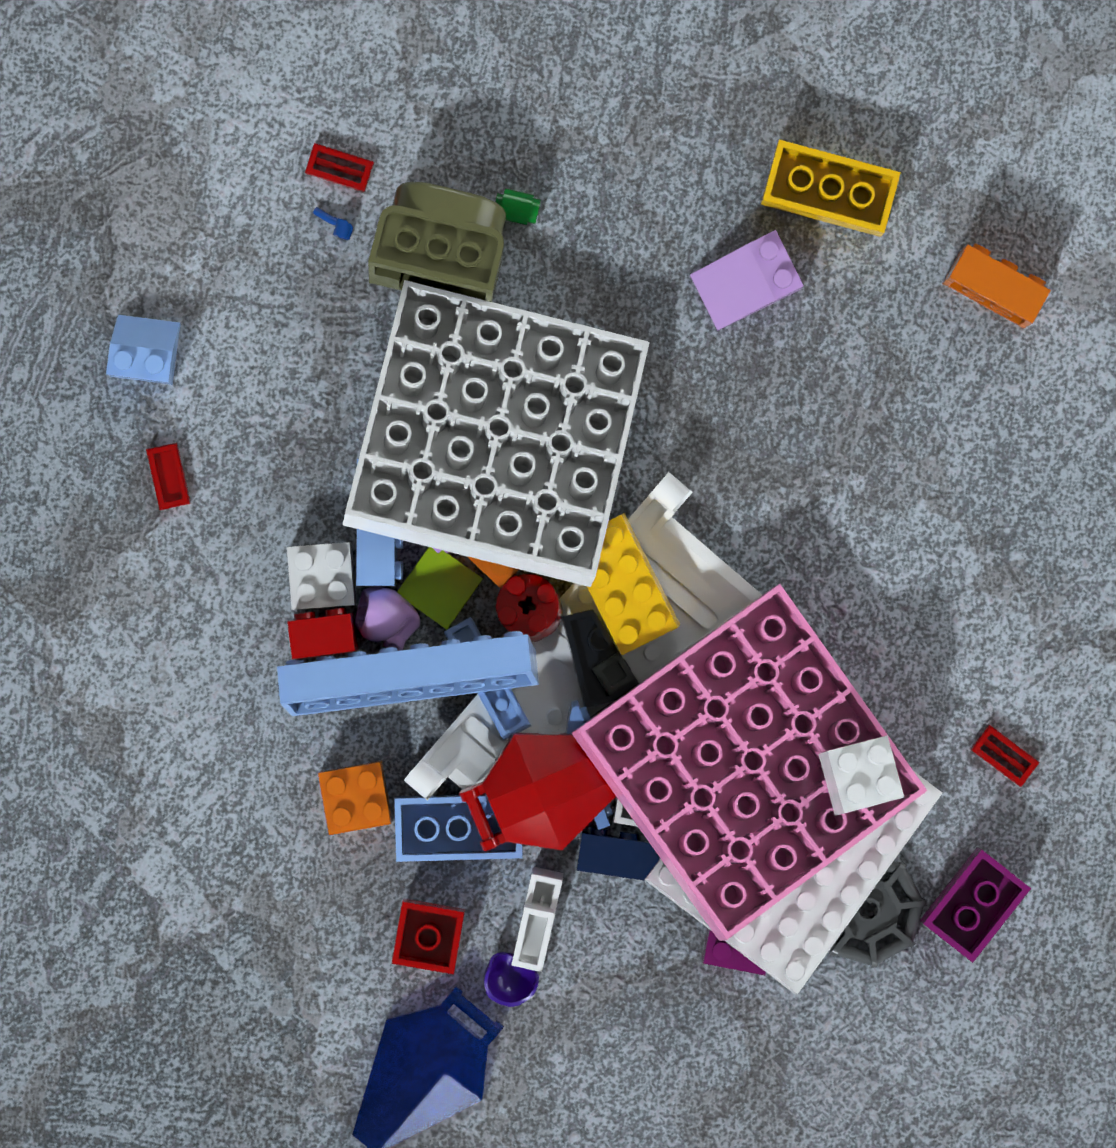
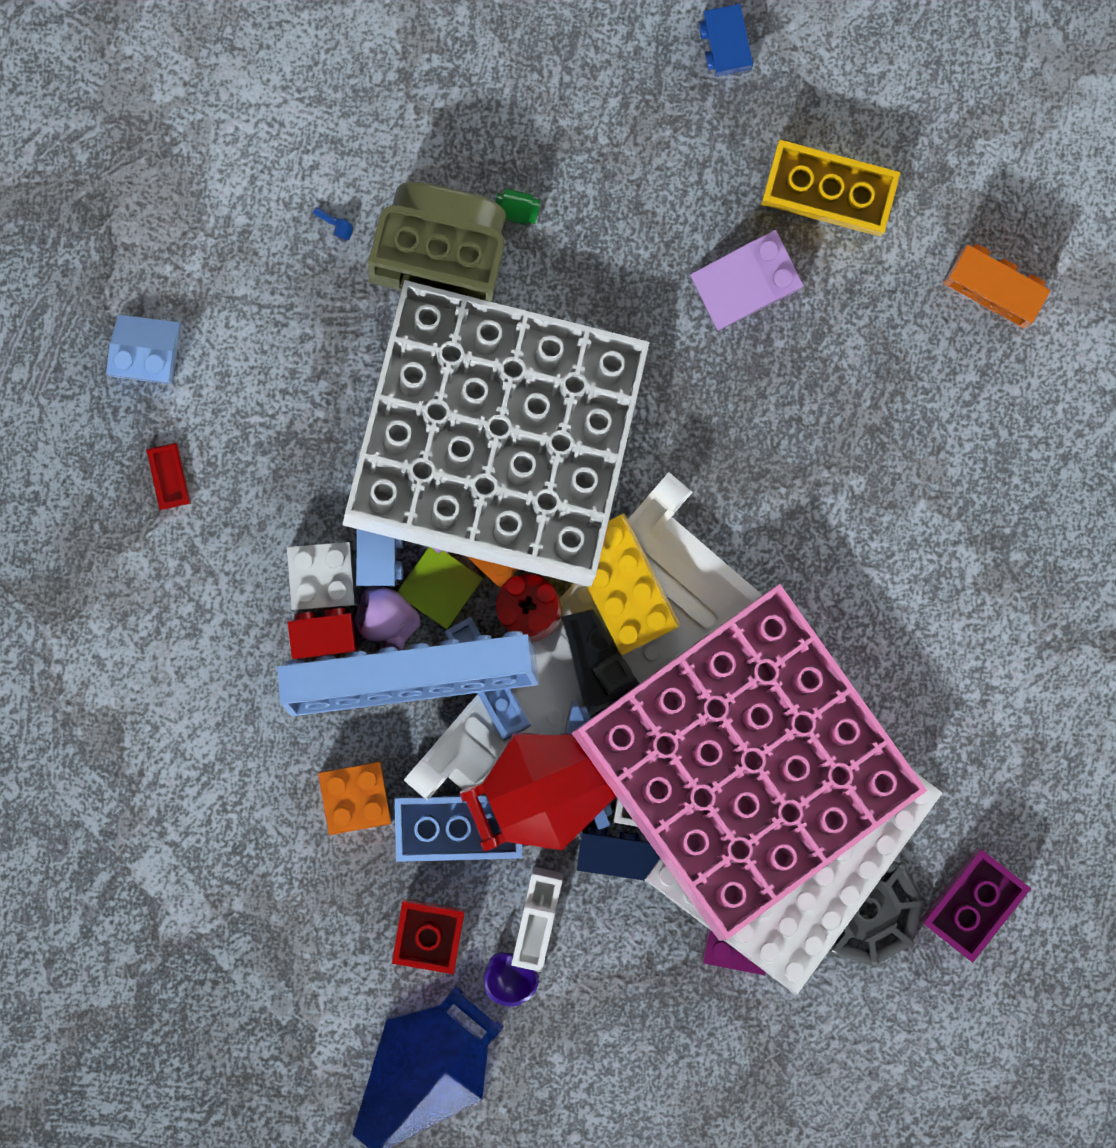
red tile [305,143,374,193] -> none
white brick [818,735,905,816] -> none
red tile [970,724,1040,787] -> none
none -> blue brick [698,4,753,77]

